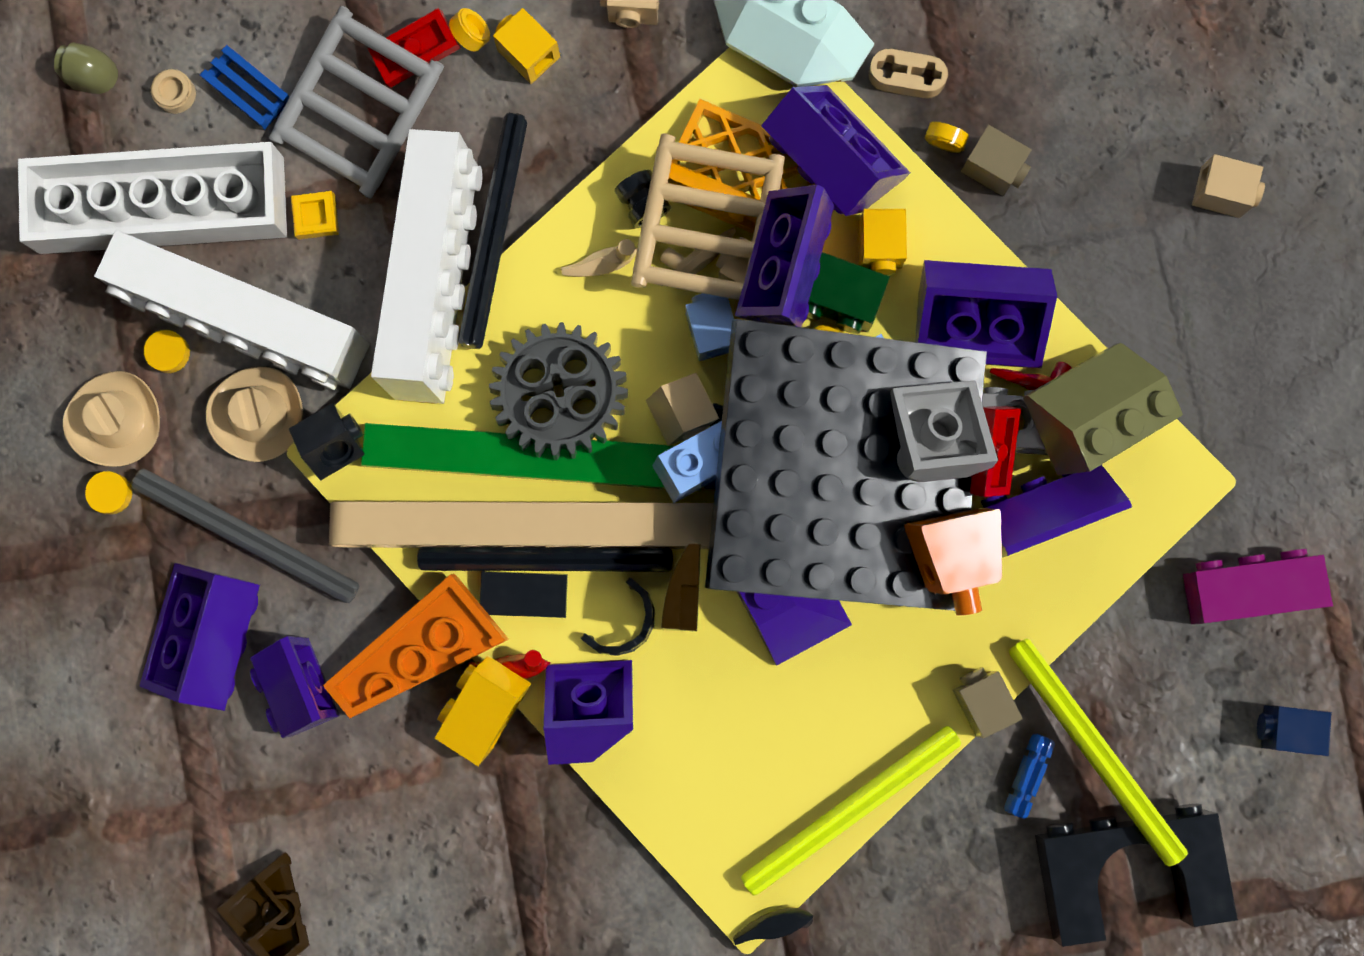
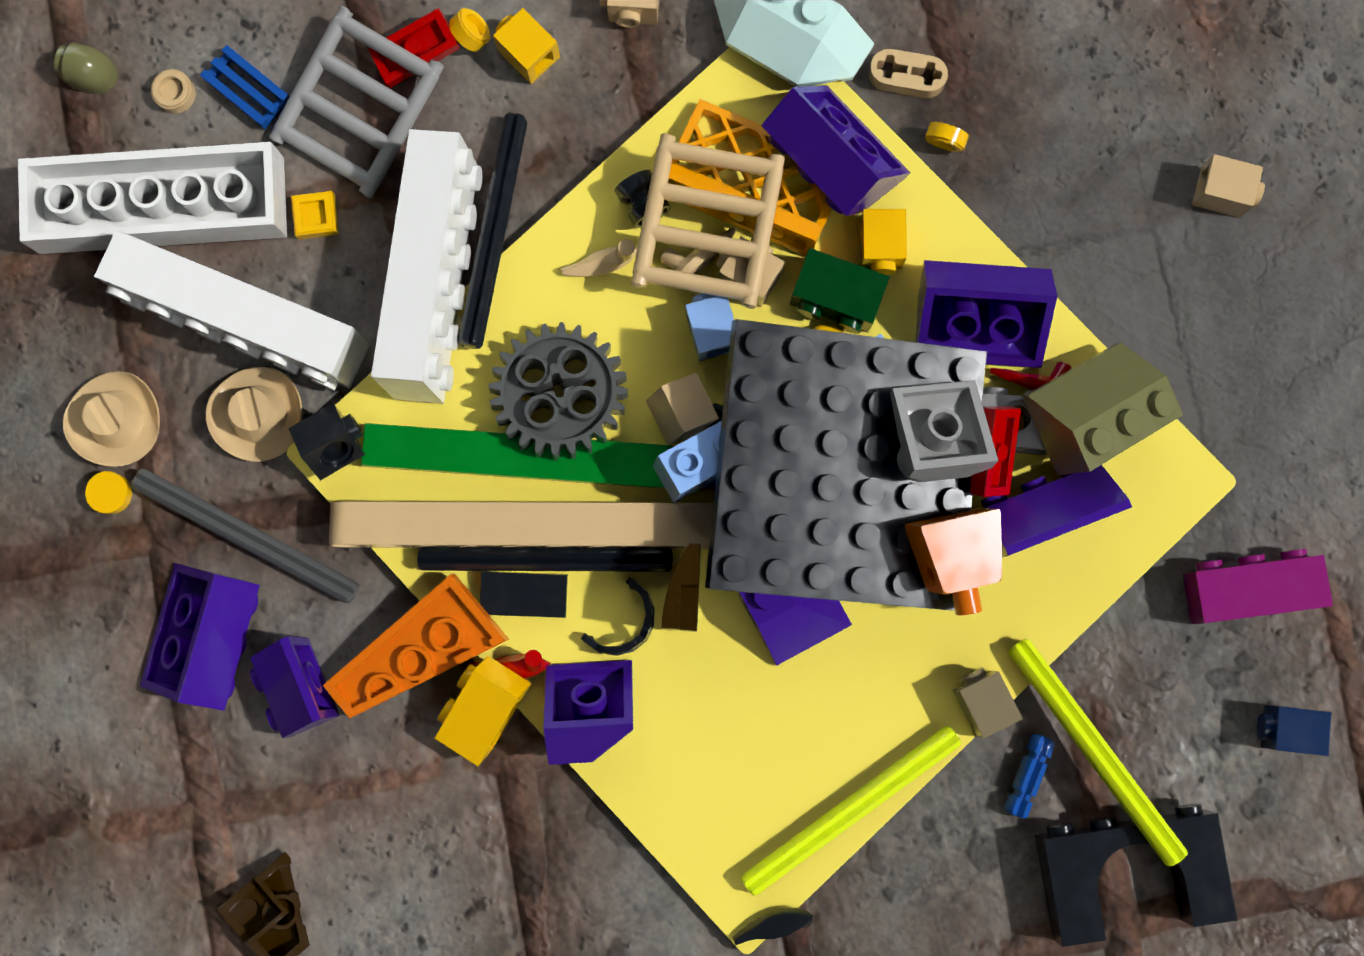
yellow tile [144,330,190,373] -> none
dark purple slope [735,184,834,327] -> none
dark tan brick [961,124,1032,196] -> none

